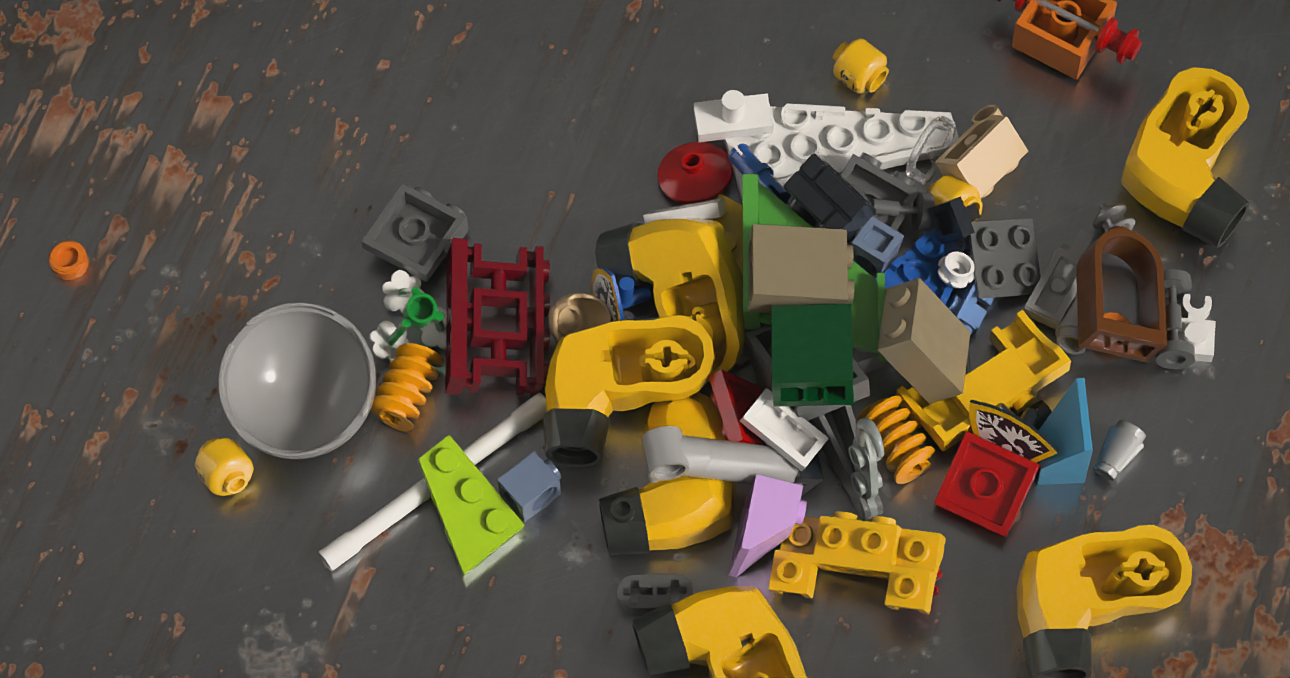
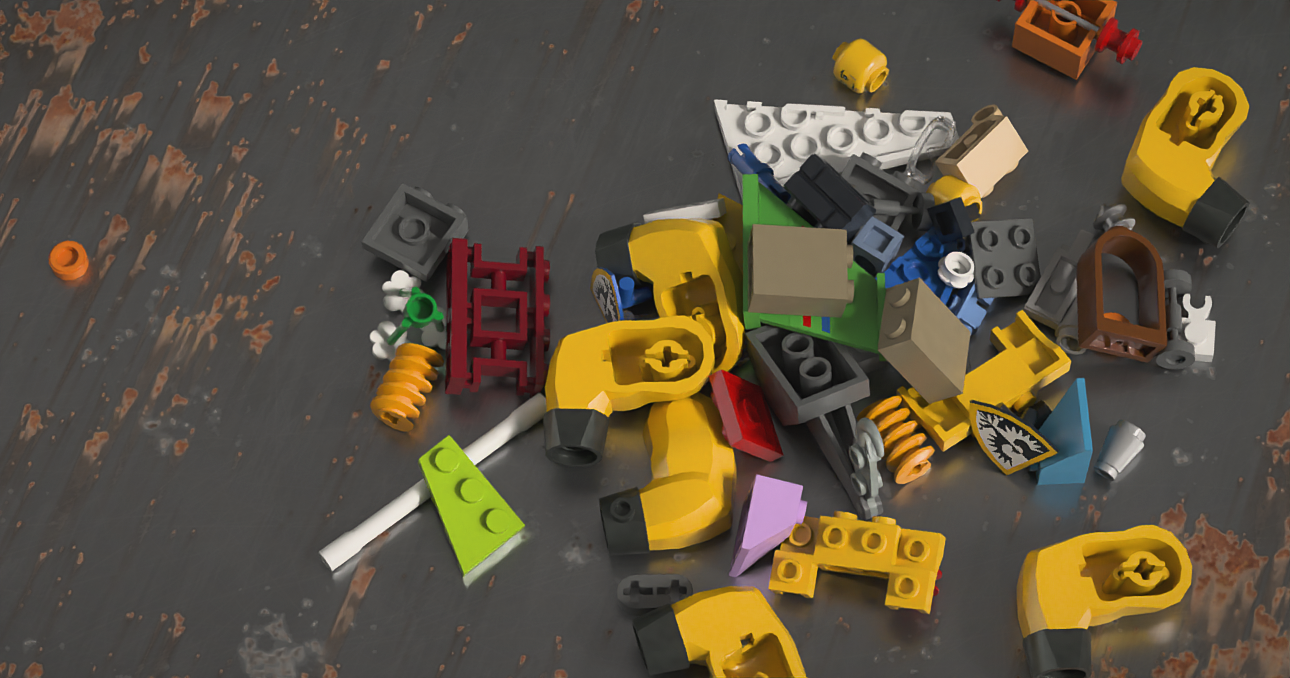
yellow head [194,438,254,496] -> none
light grey piece [219,303,376,459] -> none
sand blue brick [497,451,561,523] -> none
tan hair [549,293,611,344] -> none
light grey piece [642,426,824,496] -> none
red dish [657,142,732,204] -> none
white tile [693,90,773,142] -> none
white tile [740,388,829,471] -> none
dark green brick [772,304,854,407] -> none
red plate [934,431,1041,537] -> none

